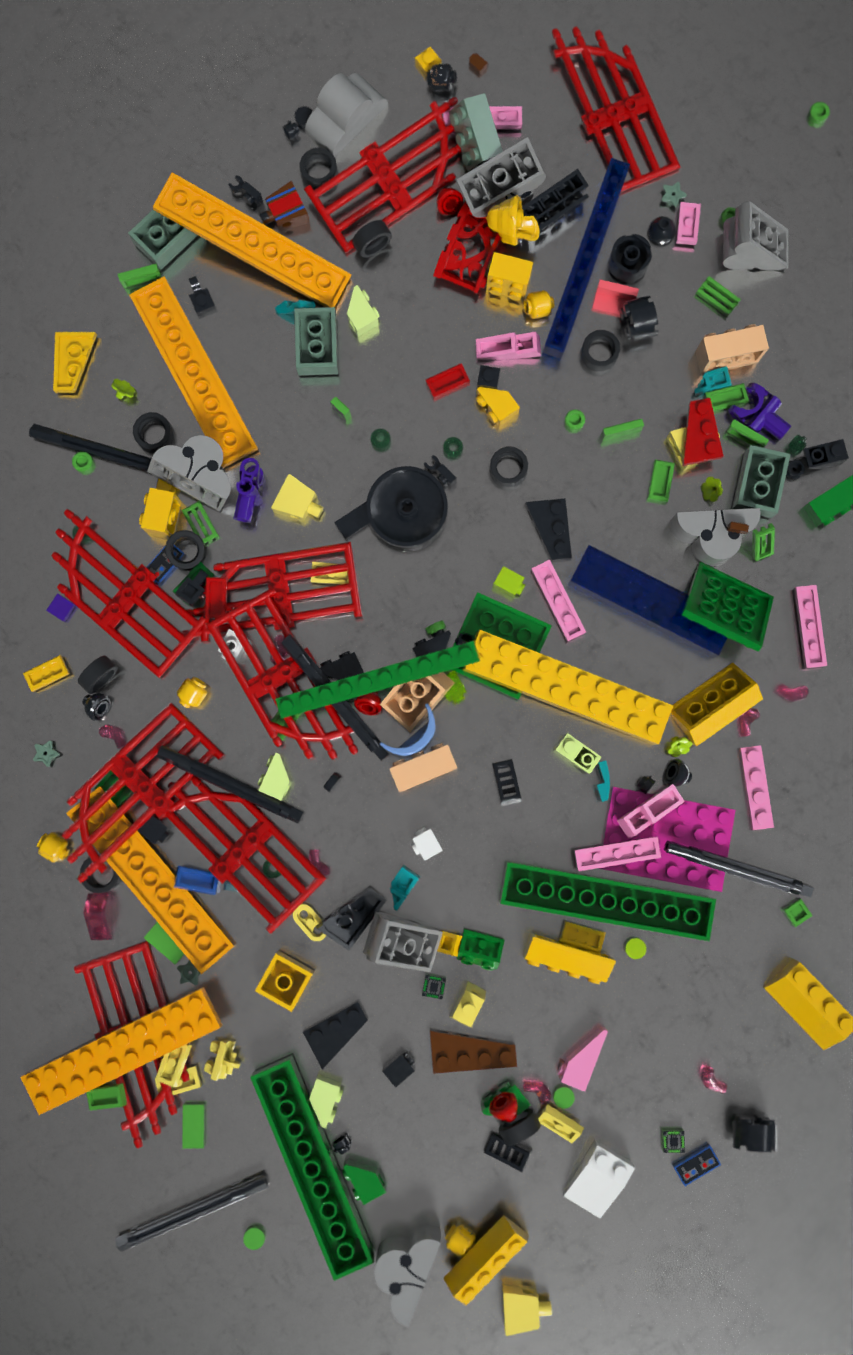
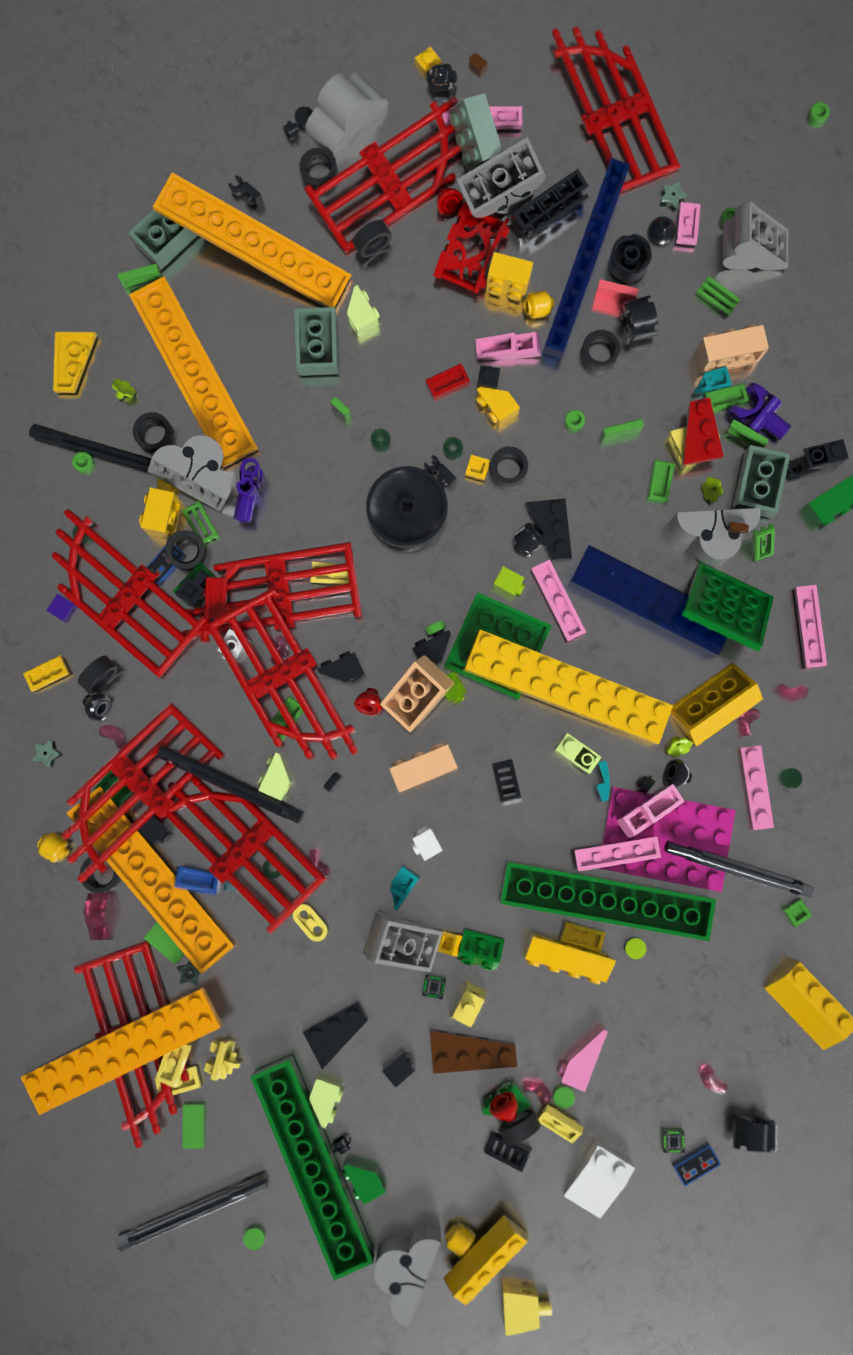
bright green tile [86,1083,127,1110] -> none
yellow head [177,677,208,708] -> none
black plate [189,276,216,316] -> none
yellow brick [255,950,314,1012] -> none
torso [259,181,310,231] -> none
light yellow torso [271,474,323,521] -> none
teal slope [275,300,316,315] -> none
green plate [275,641,481,719] -> none
black piece [280,634,389,760] -> none
black wing [315,887,387,950] -> none
black tile [334,502,370,540] -> none
medium blue piece [380,703,435,756] -> none
black plate [455,633,475,645] -> none
yellow head [486,195,540,246] -> none
clear green plate [788,435,807,454] -> none
none -> yellow plate [465,455,491,481]
none -> black head [514,523,544,553]
none -> clear green tile [780,768,802,789]

